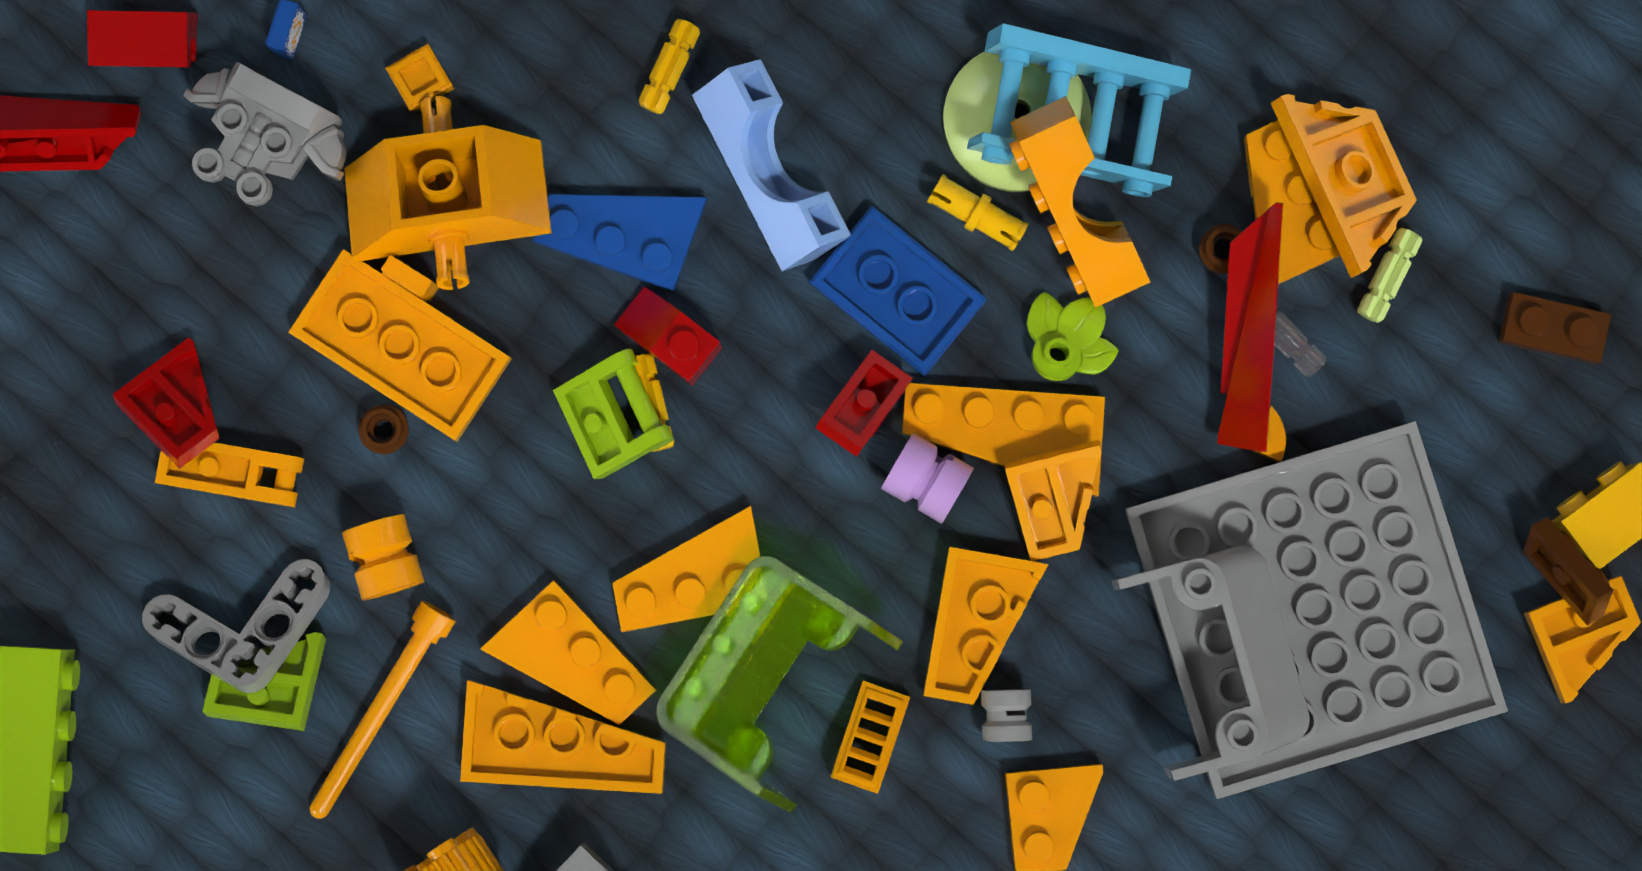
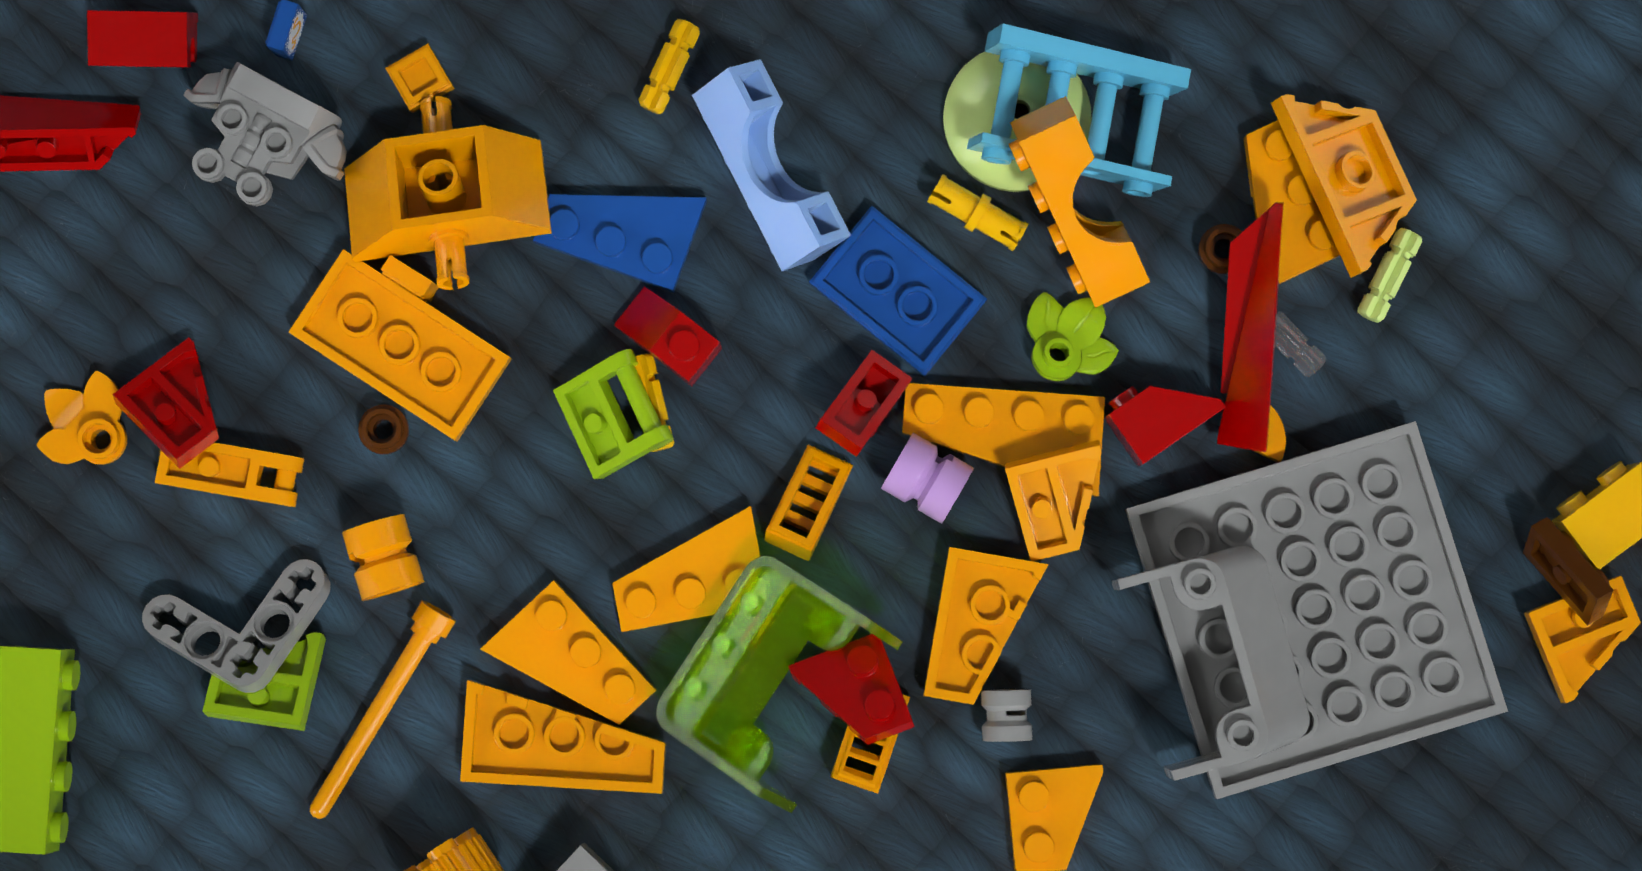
reddish brown plate [1499,292,1611,365] -> none
none -> light orange plate [37,371,127,465]
none -> light orange slope [764,445,853,561]
none -> red wing [788,632,915,745]
none -> red slope [1104,386,1226,467]

